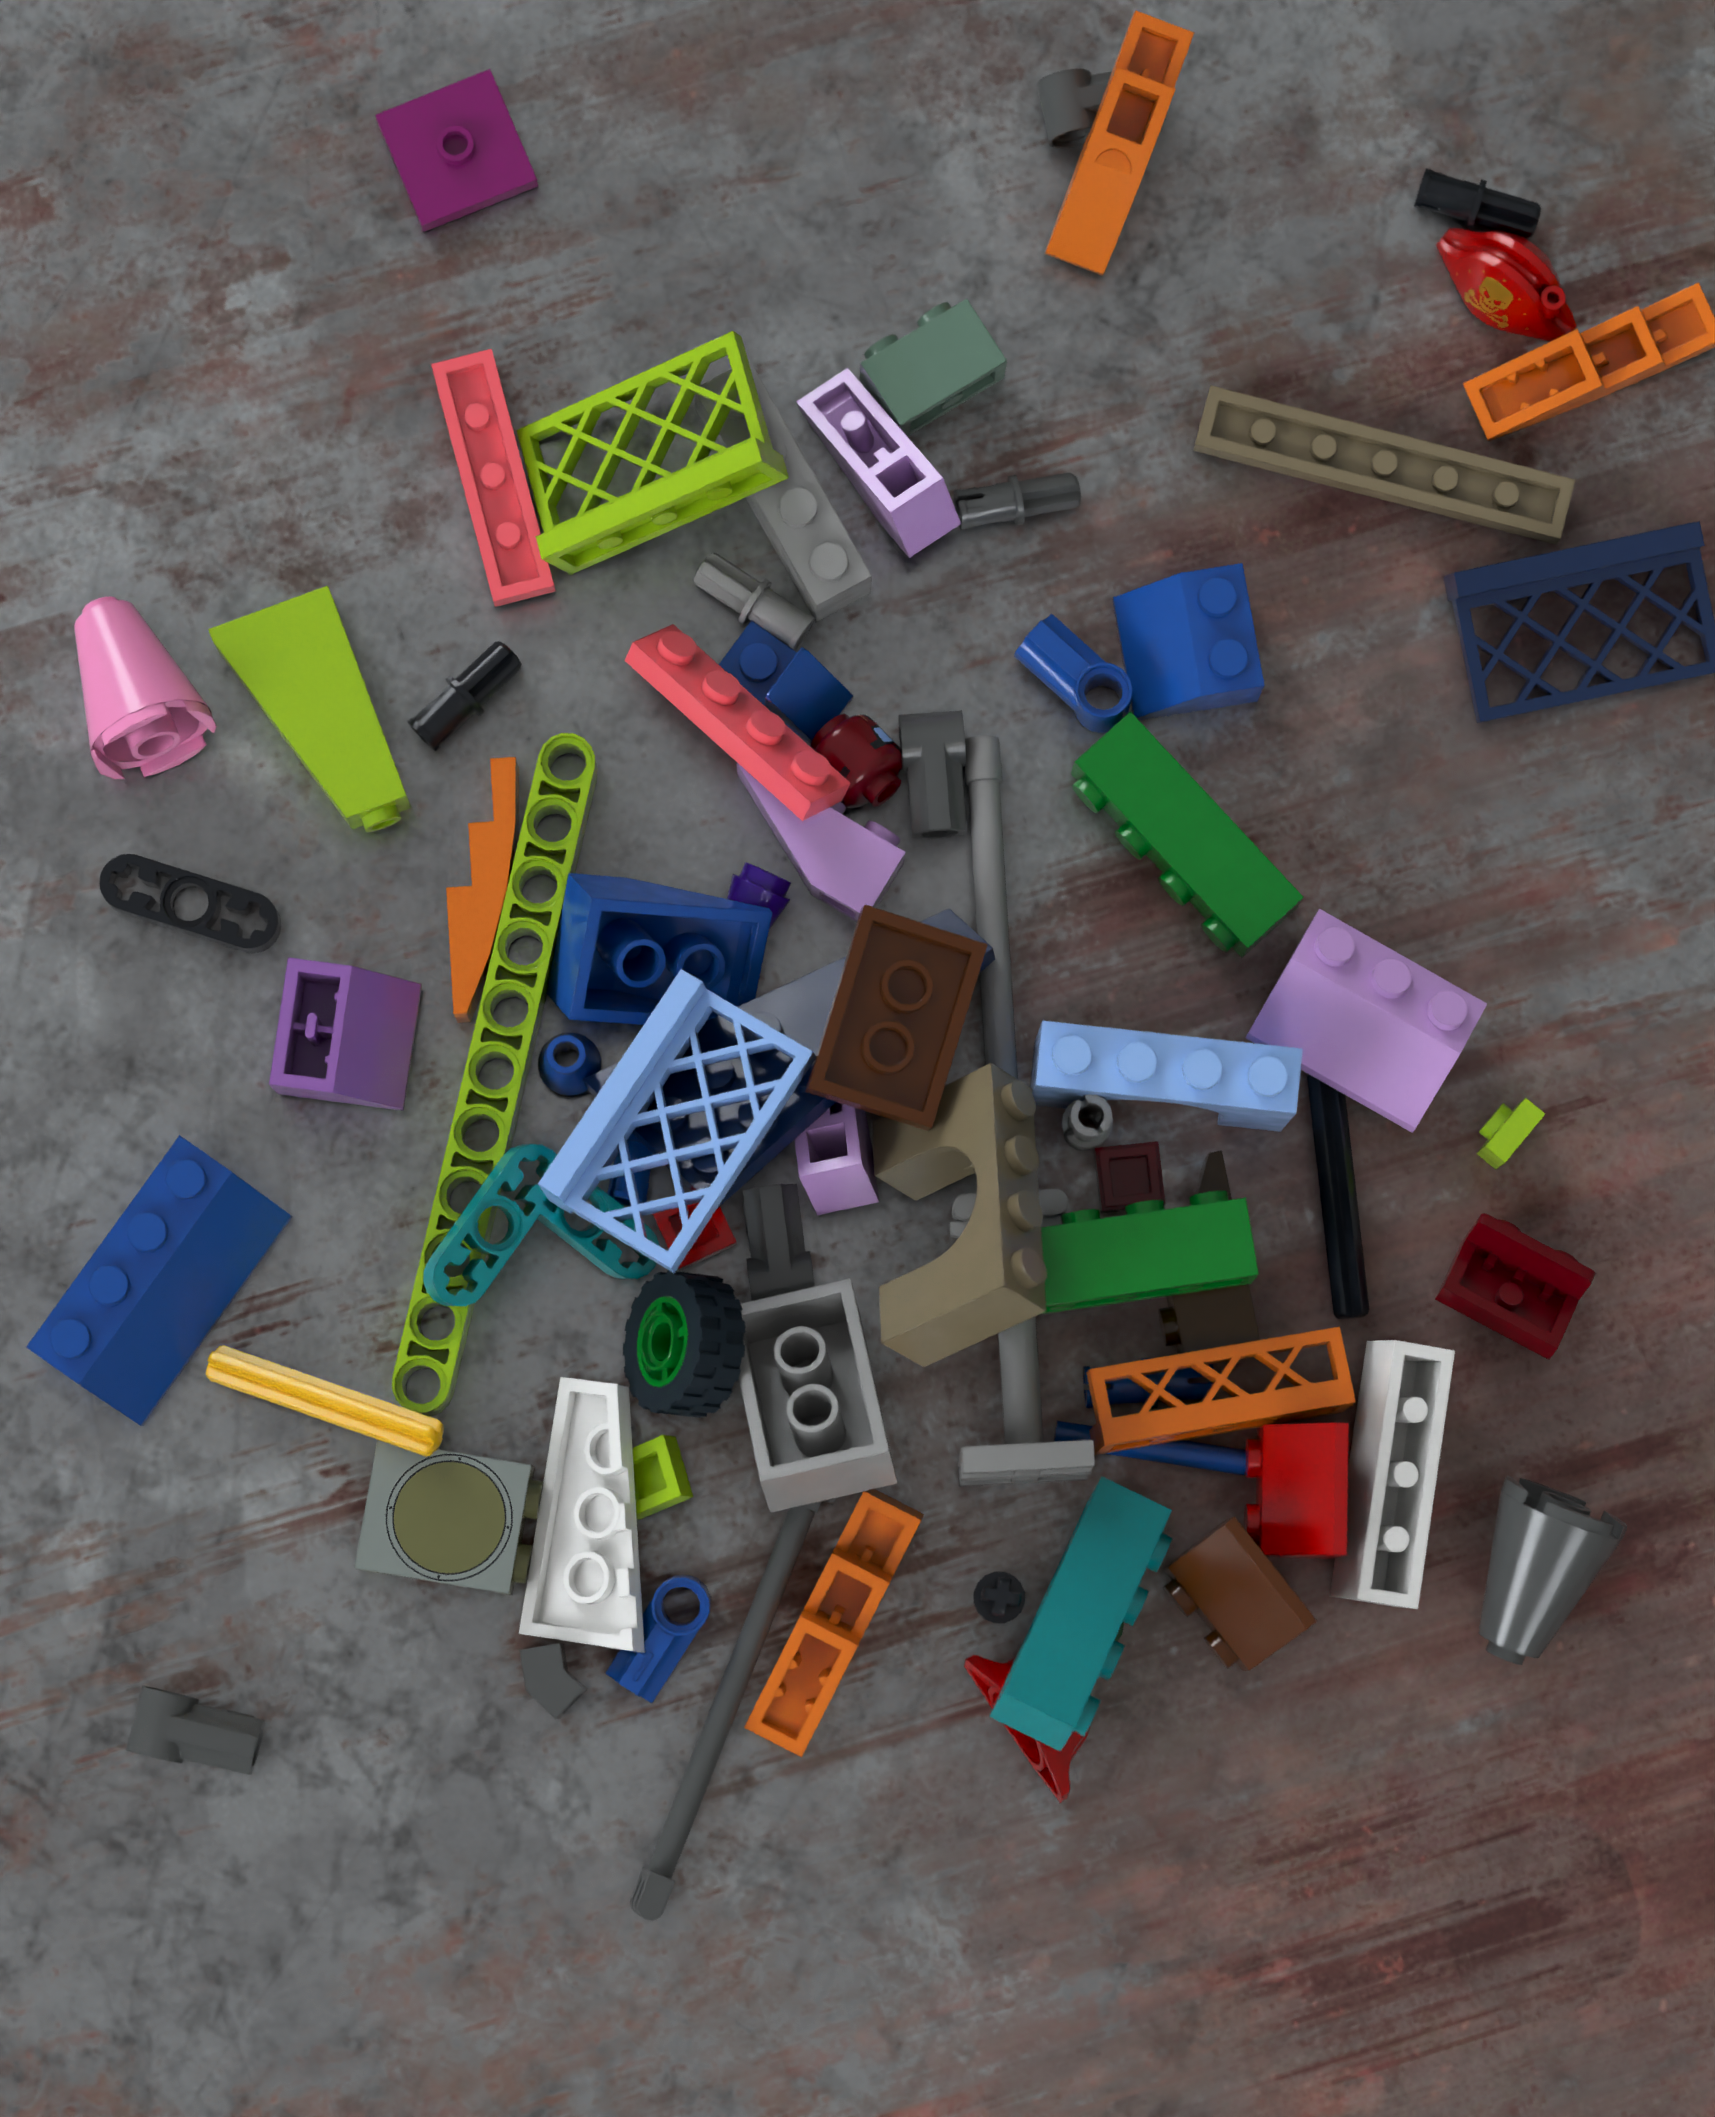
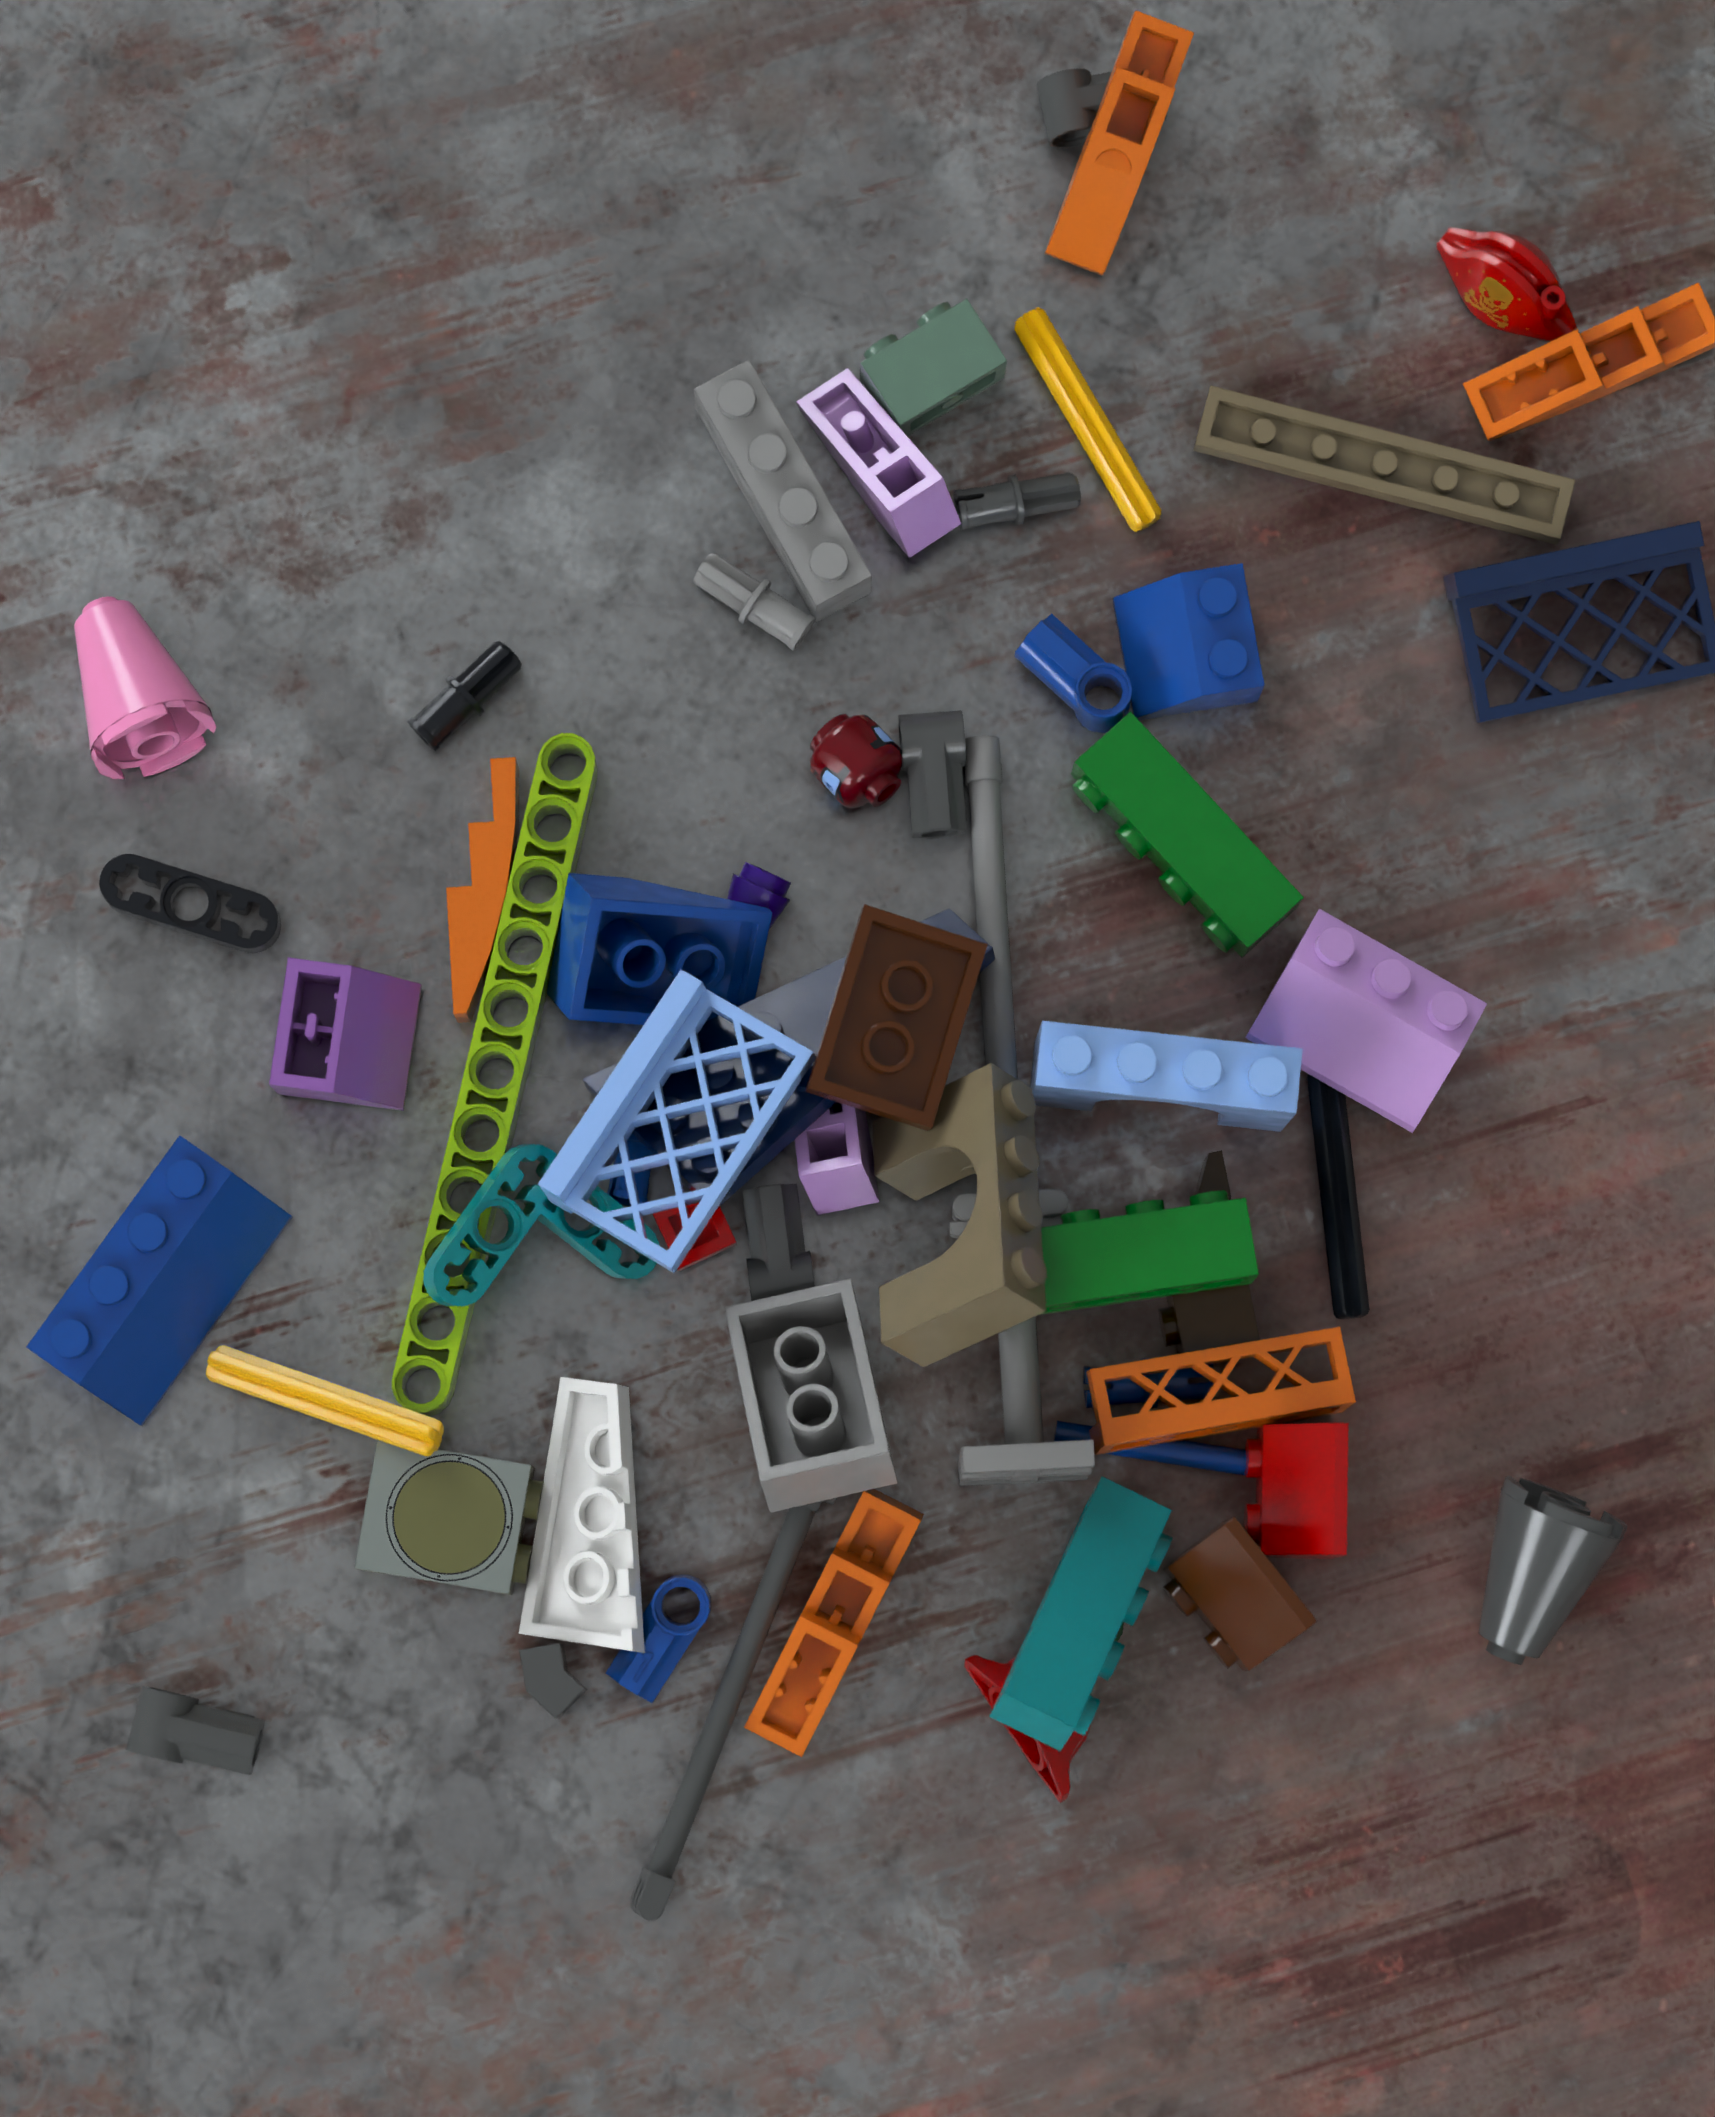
lime slope [208,585,412,832] -> none
magenta plate [375,69,538,232] -> none
coral plate [431,348,556,607] -> none
lime fence [516,331,789,575] -> none
blue cone [538,1032,601,1096] -> none
black wheel [623,1270,746,1418] -> none
coral plate [624,624,851,821] -> none
lime plate [633,1435,693,1520] -> none
blue slope [719,620,853,744] -> none
lavender slope [737,763,906,922] -> none
black axle [974,1572,1025,1623] -> none
light grey pin [1061,1094,1113,1151] -> none
dark red tile [1093,1141,1166,1213] -> none
white brick [1329,1340,1455,1609] -> none
black axle [1414,168,1541,238] -> none
dark red bracket [1435,1213,1595,1360] -> none
lime plate [1476,1098,1545,1170] -> none
none -> yellow axle [1014,308,1161,532]

